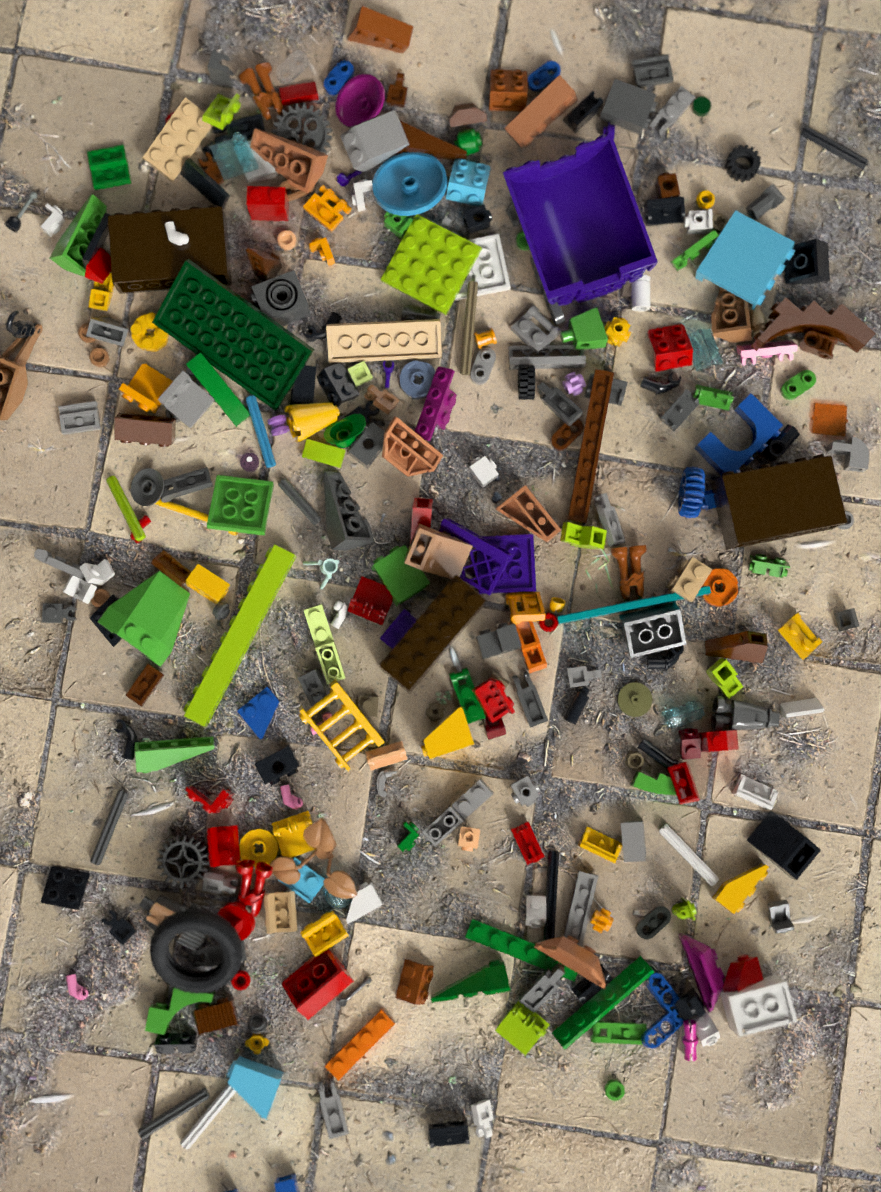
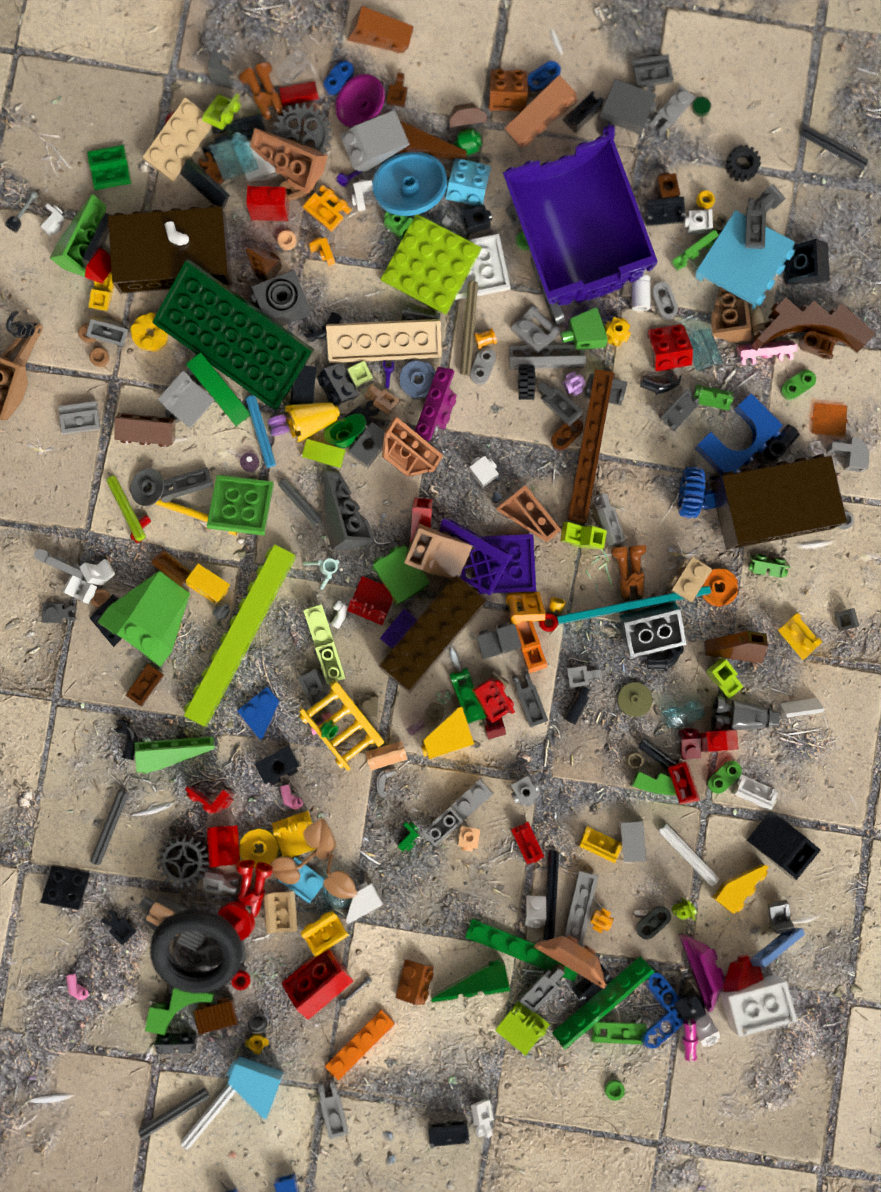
light orange bracket [119,364,173,414] -> none
none -> green plate [320,721,338,739]
none -> tile [406,719,426,735]
none -> light grey plate [652,282,678,320]
none -> bright green plate [707,761,742,794]
none -> dark grey hinge [745,198,766,249]
none -> medium blue tile [750,927,805,967]

